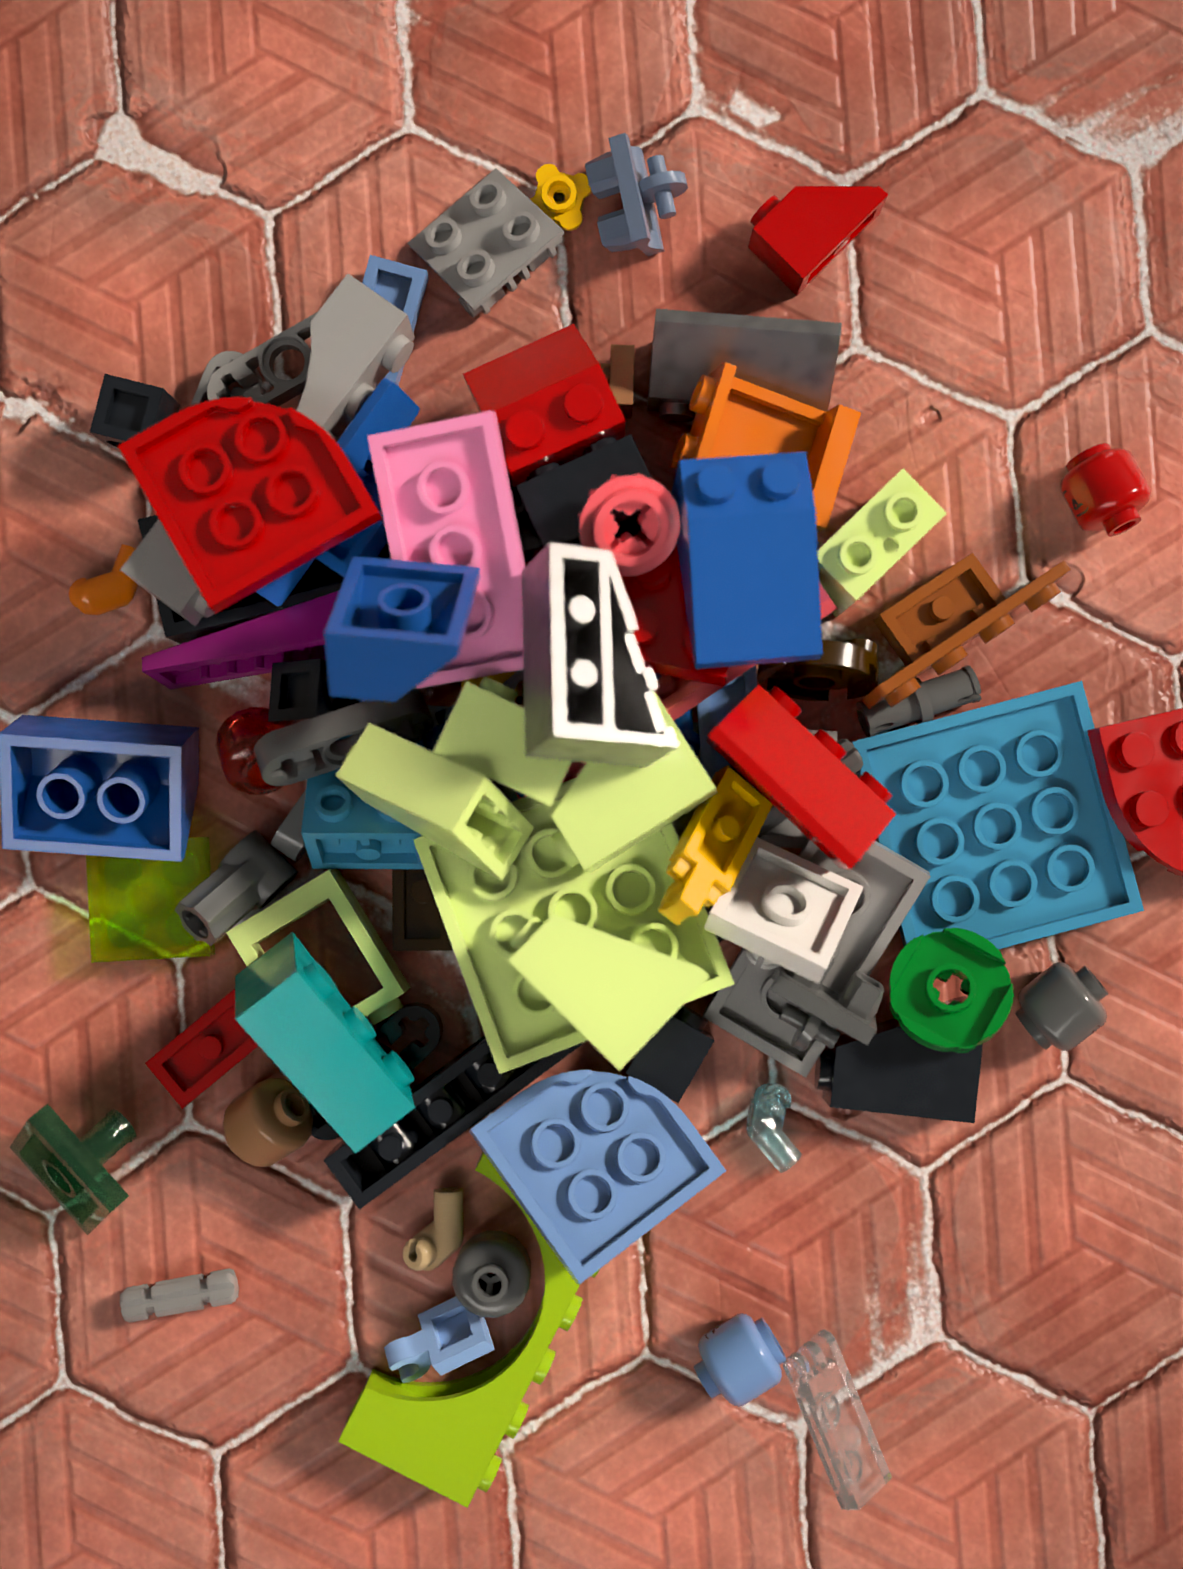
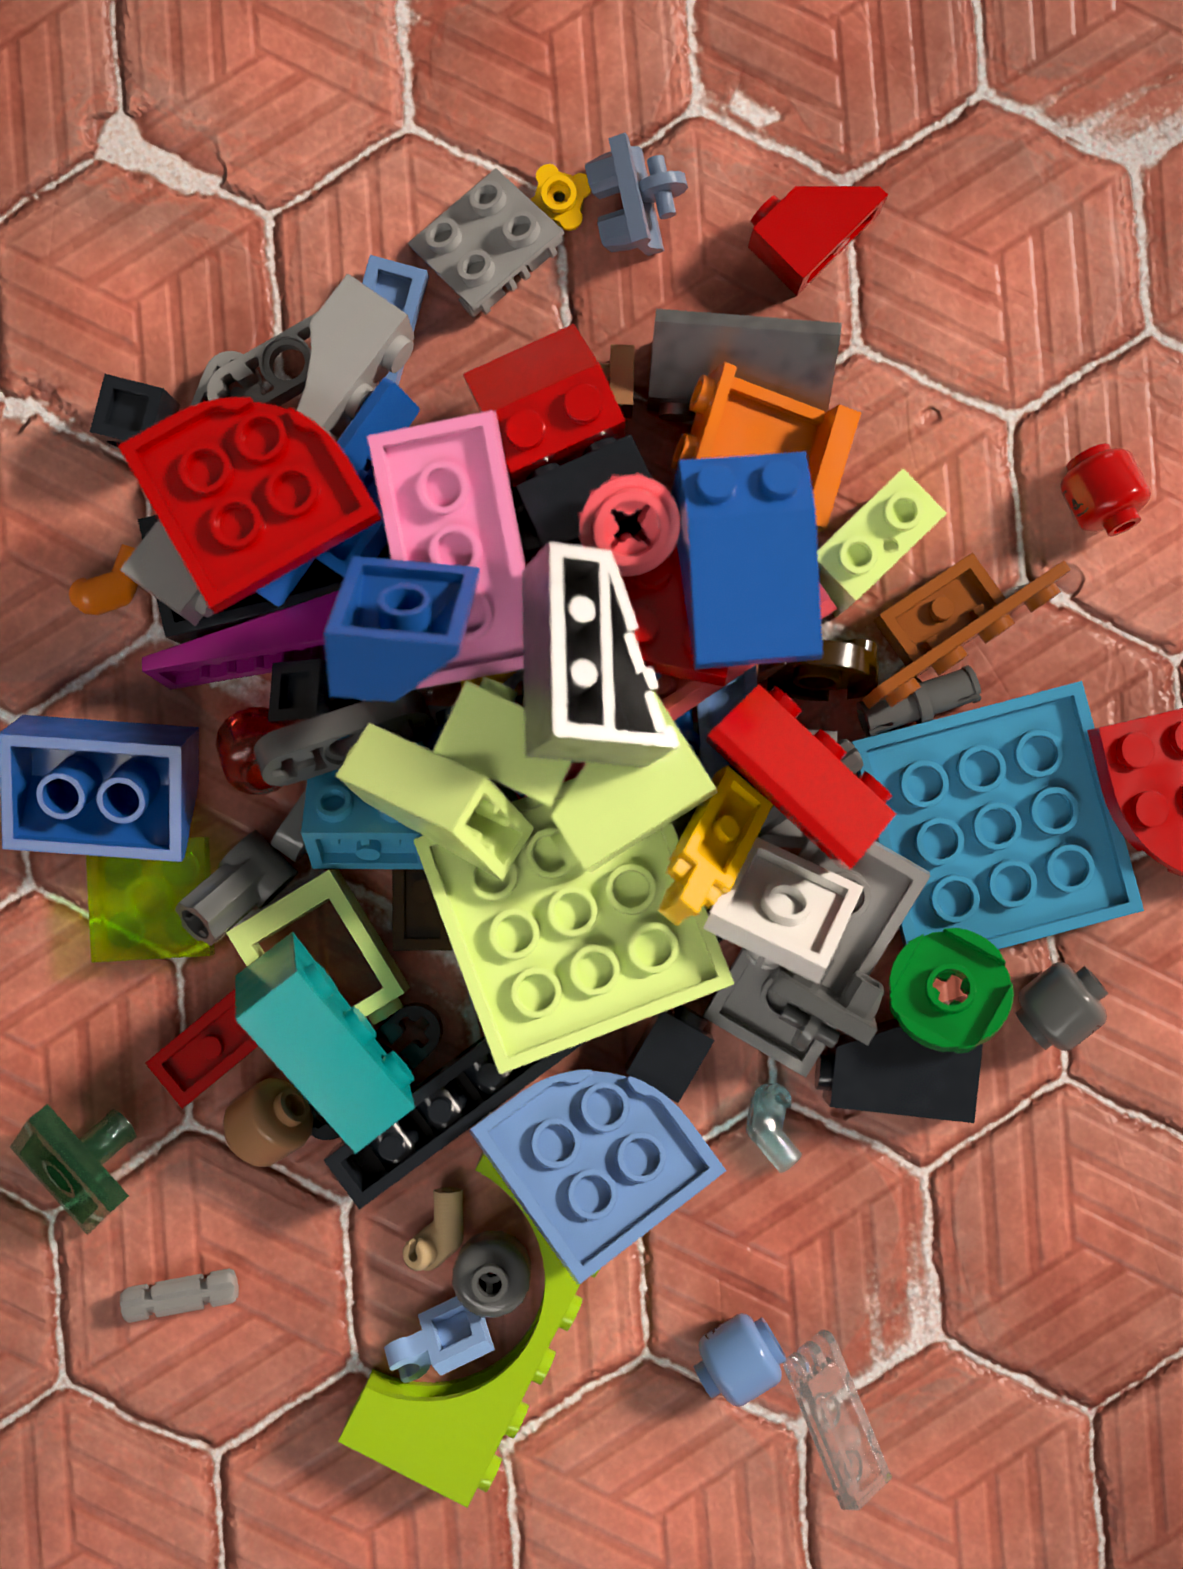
yellowish green slope [508,914,710,1071] -> none

